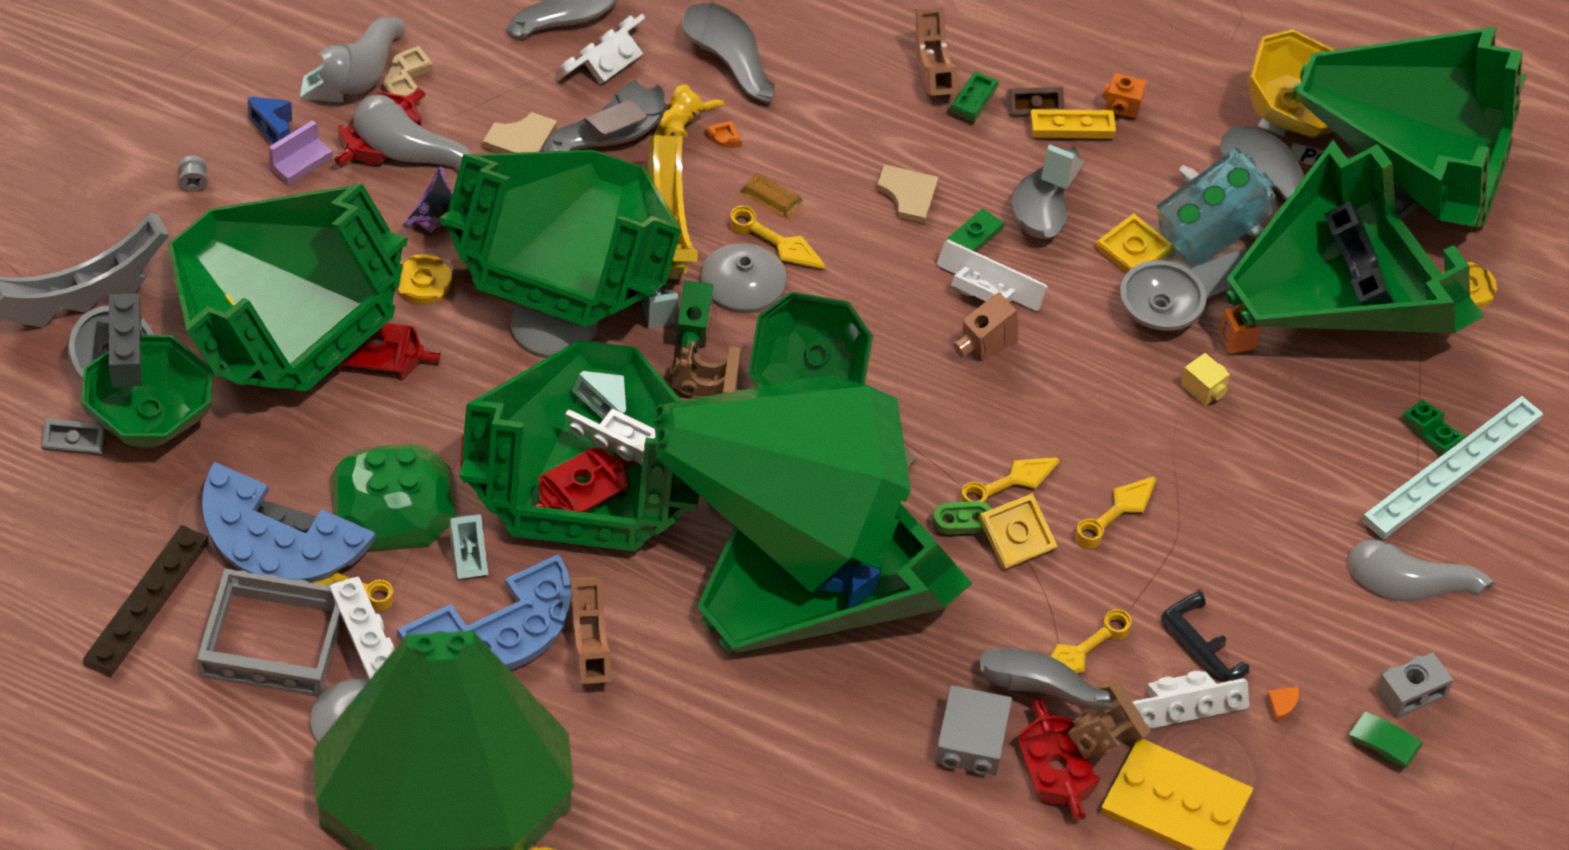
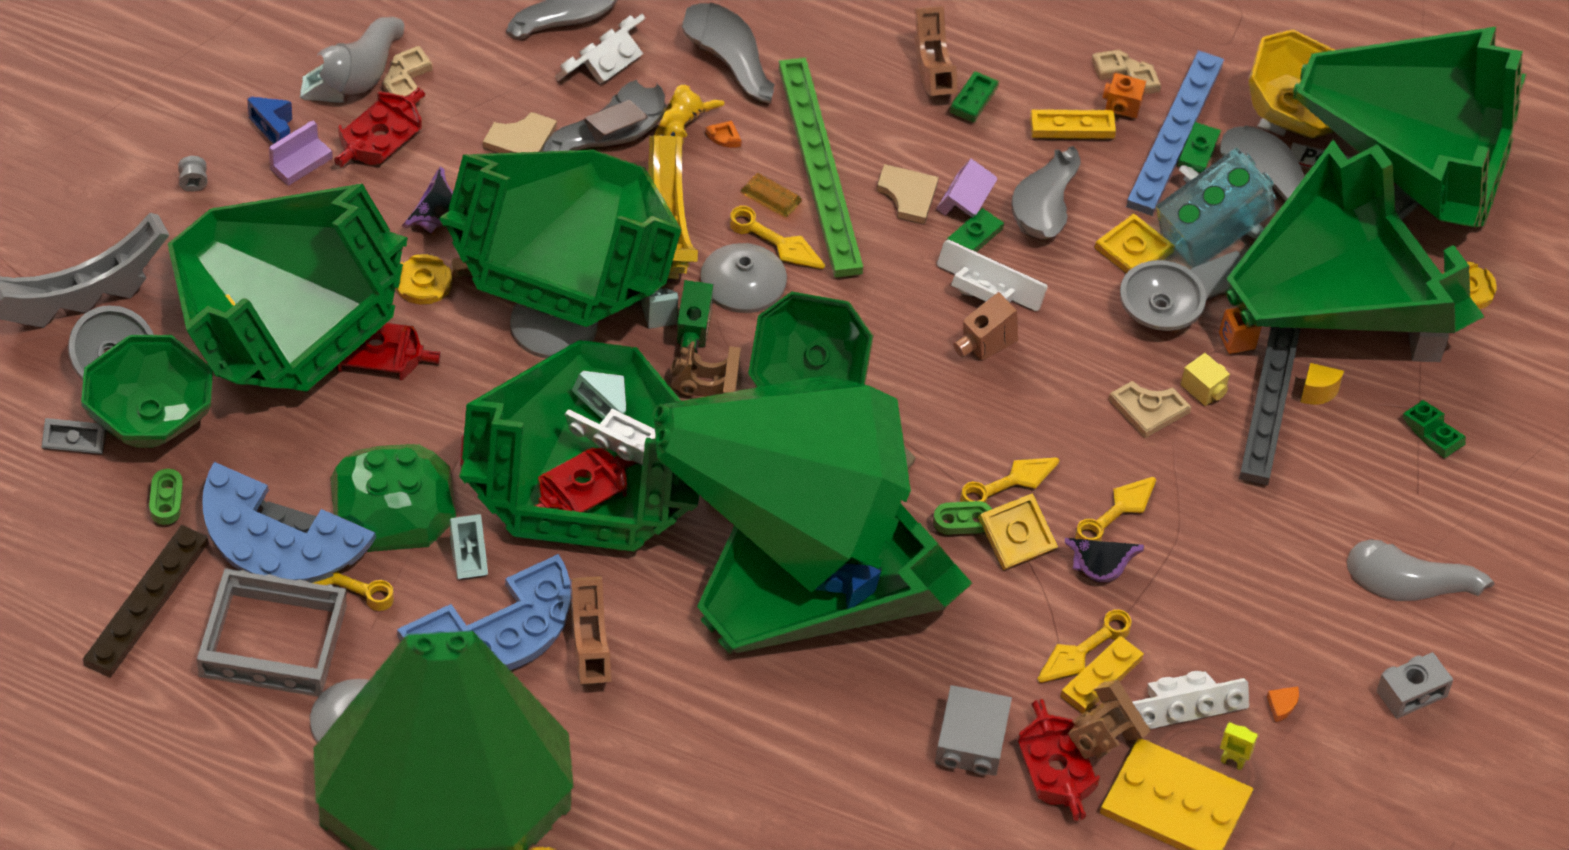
dark grey arch [109,293,142,387] -> none
white bracket [330,577,394,680] -> none
light grey animal [353,95,473,171] -> none
light grey animal [980,648,1113,710] -> none
reddish brown slope [1006,87,1064,116] -> none
light aqua slope [1041,144,1083,189] -> none
black piece [1161,589,1249,681] -> none
black arch [1324,201,1396,306] -> none
green slope [1349,712,1423,768] -> none
light aqua plate [1362,396,1544,540] -> none
none -> bright green plate [149,469,183,525]
none -> bright green plate [778,58,863,277]
none -> lavender panel [936,159,997,217]
none -> yellow plate [1060,636,1144,714]
none -> black hat [1065,538,1144,583]
none -> tan tile [1092,50,1161,94]
none -> tan tile [1108,381,1191,438]
none -> medium blue plate [1126,50,1224,216]
none -> green plate [1178,122,1221,174]
none -> neon yellow plate [1220,722,1258,770]
none -> dark grey plate [1239,327,1300,485]
none -> yellow brick [1300,363,1344,405]
none -> light grey slope [1409,332,1449,362]

